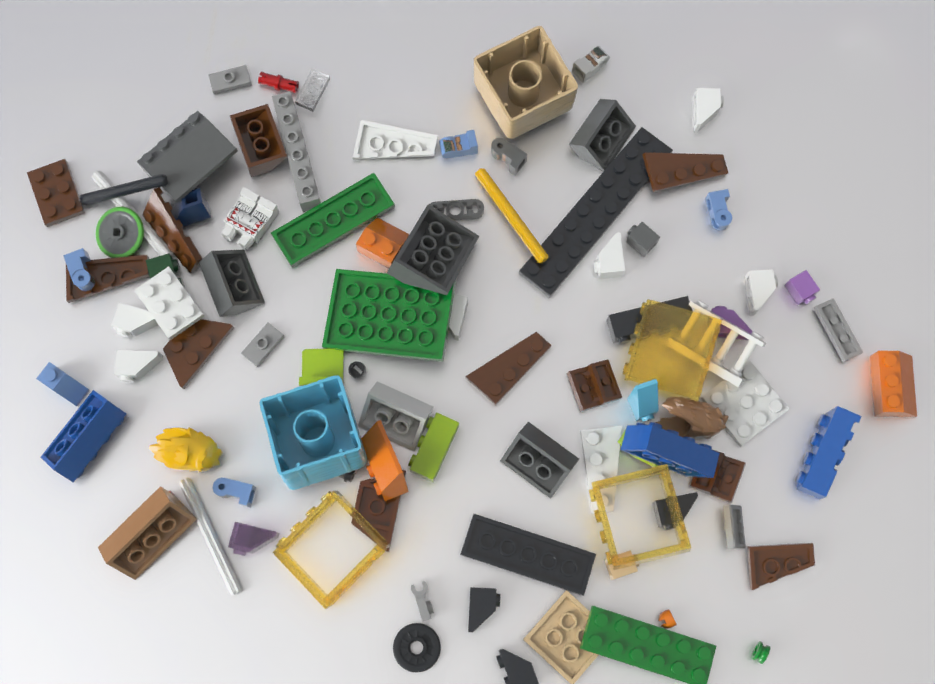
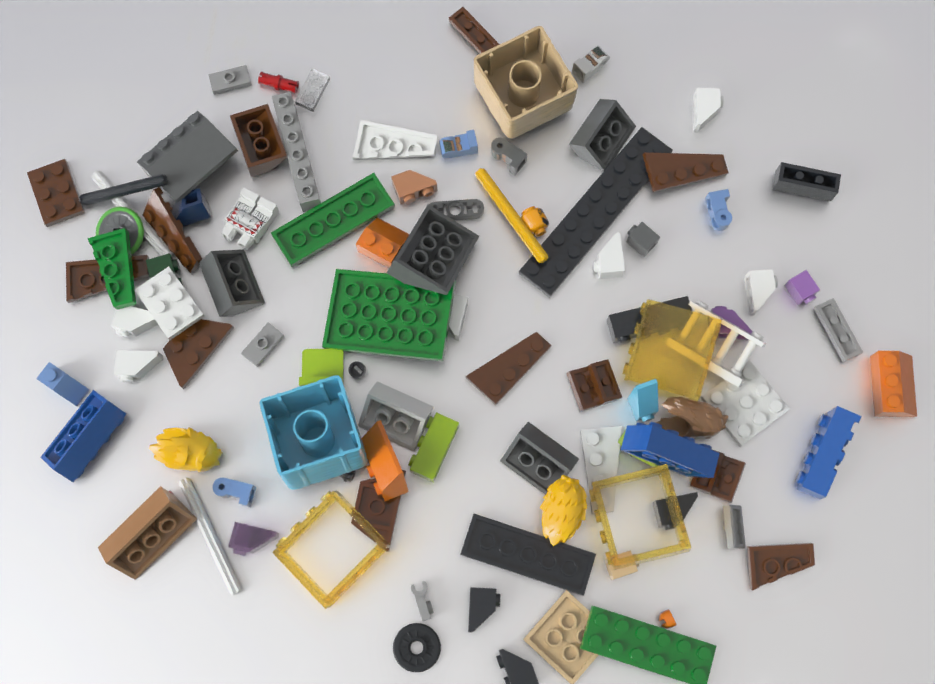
medium blue leg [63,248,95,291] -> none
green bush [751,641,770,664] -> none
none -> green wing [88,228,136,310]
none -> nougat slope [391,170,438,205]
none -> reddish brown plate [449,7,500,54]
none -> light orange head [521,206,549,237]
none -> yellow head [540,475,587,546]
none -> black brick [772,162,841,201]

